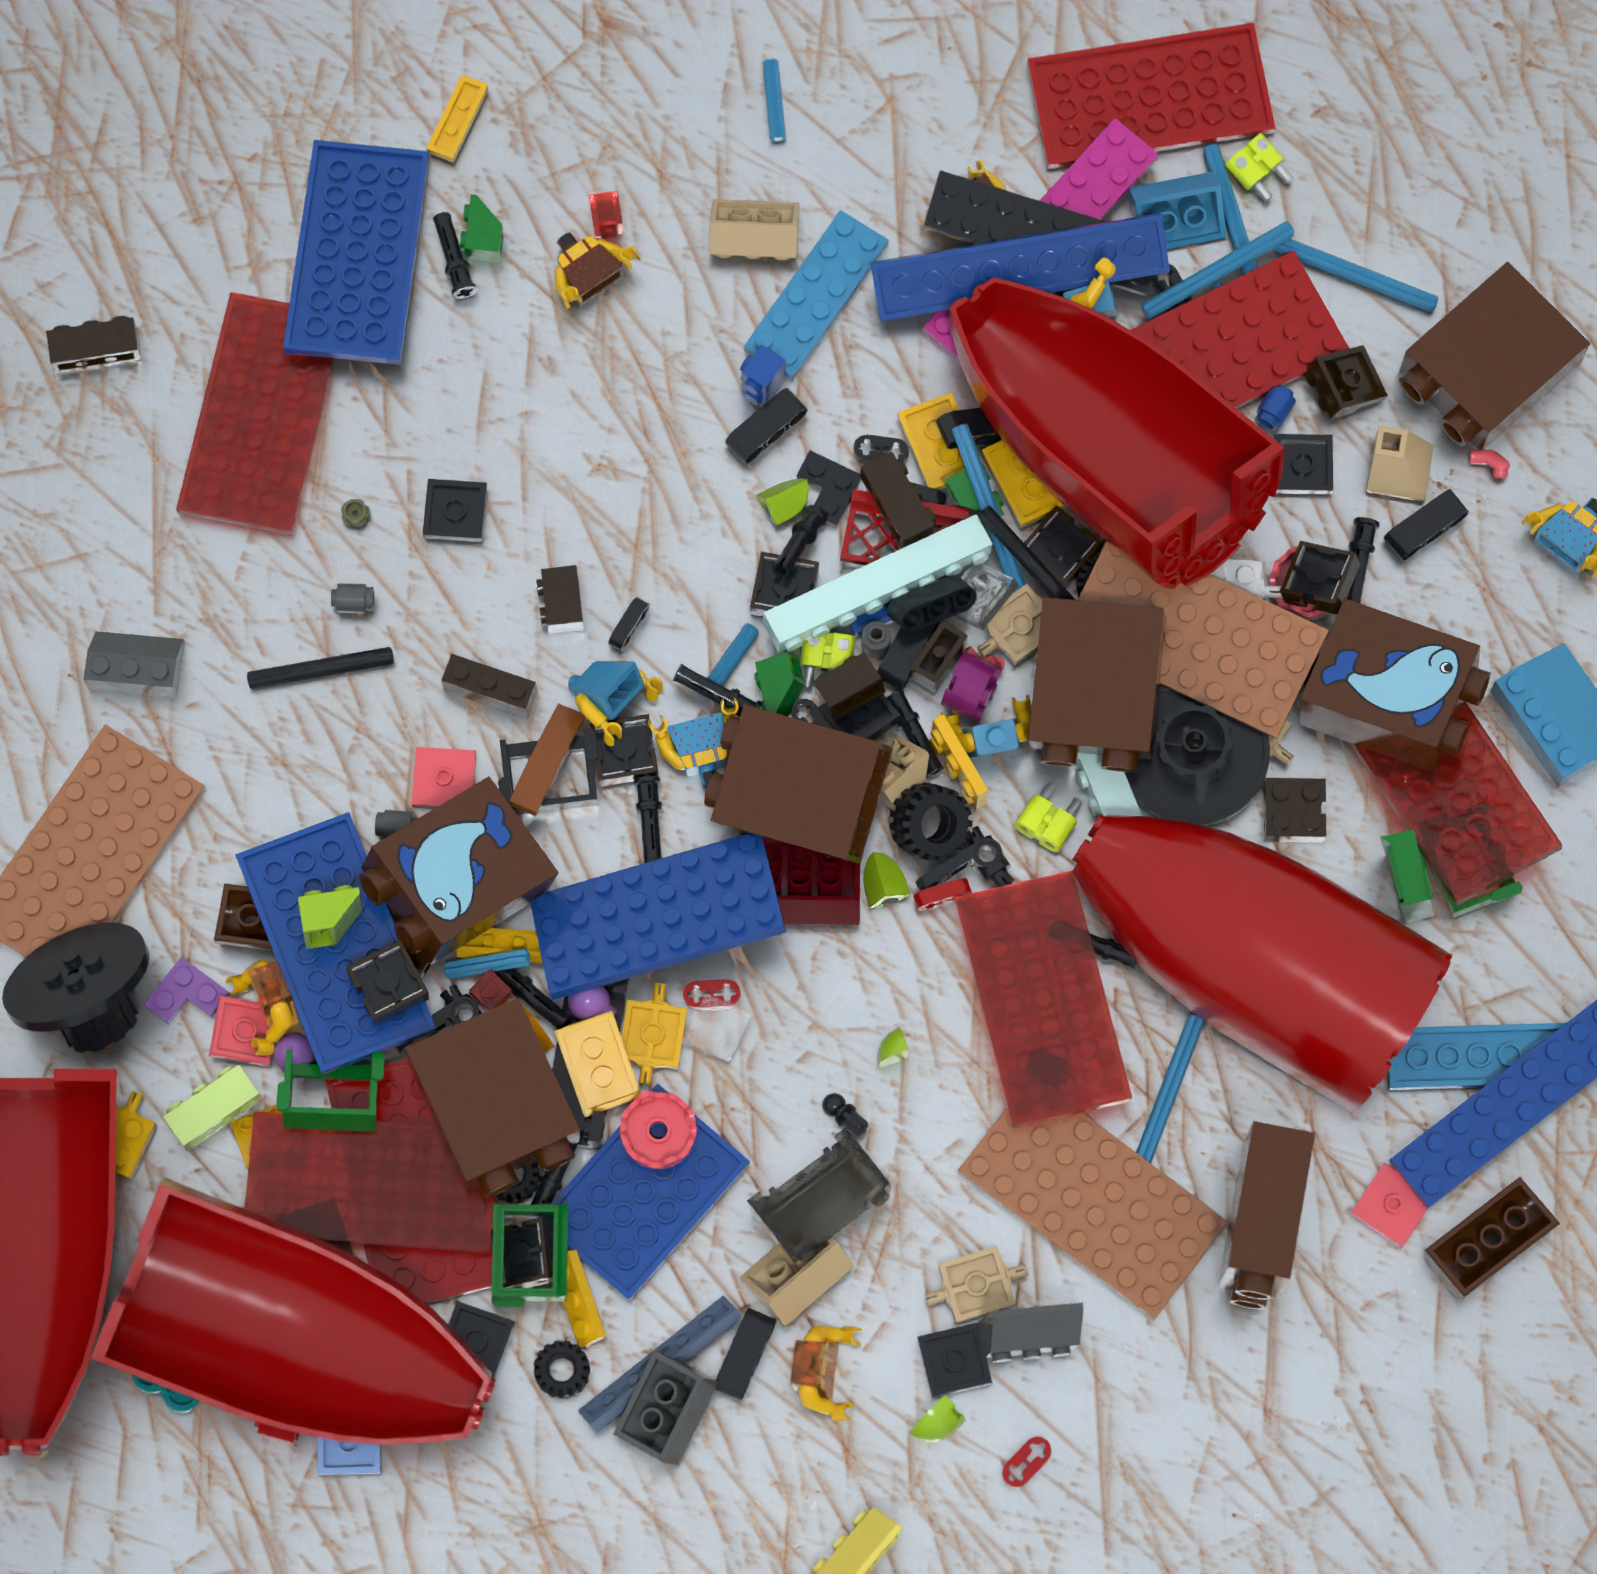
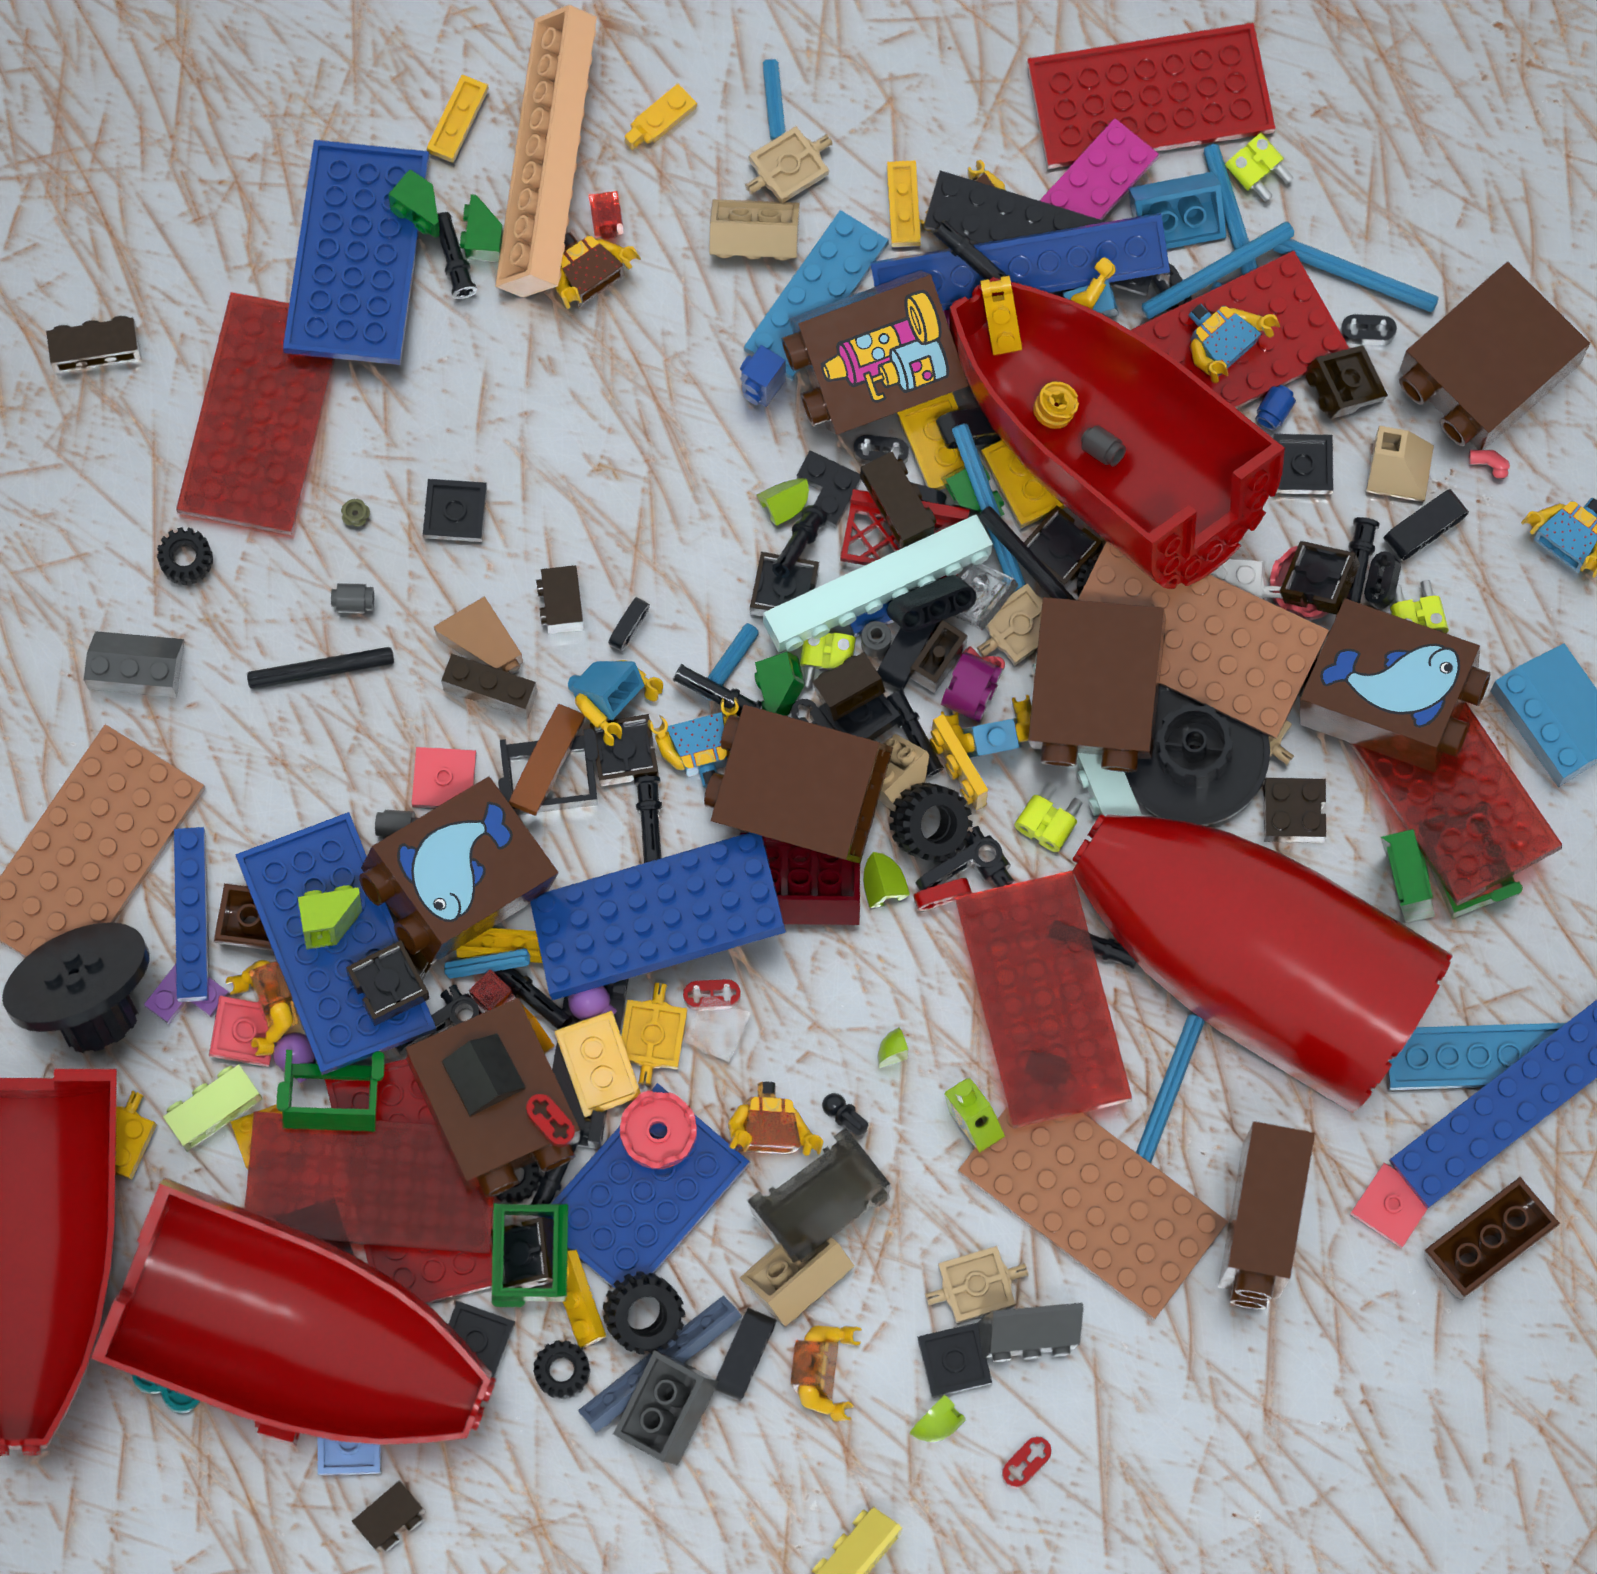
black beam [725,388,808,464] -> none
none -> black tyre [157,527,213,585]
none -> blue plate [174,827,209,1002]
none -> dark brown brick [351,1480,425,1553]
none -> green slope [388,169,440,238]
none -> medium nougat slope [434,596,523,674]
none -> pearl dark grey slope [442,1034,526,1117]
none -> light nougat brick [495,5,597,298]
none -> red beam [526,1094,575,1147]
none -> black tyre [602,1271,685,1355]
none -> yellow hinge [624,83,697,151]
none -> torso [728,1082,823,1156]
none -> tan plate [745,126,833,204]
none -> reddish brown brick [781,271,969,435]
none -> yellow plate [887,160,921,247]
none -> black pin [932,219,1008,280]
none -> lime torso [944,1078,1005,1153]
none -> yellow plate [980,275,1022,355]
none -> yellow wheel [1033,382,1079,429]
none -> dark grey brick [1081,425,1126,466]
none -> torso [1188,304,1280,383]
none -> black beam [1340,314,1397,345]
none -> black beam [1364,551,1401,609]
none -> neon yellow piece [1390,580,1449,633]

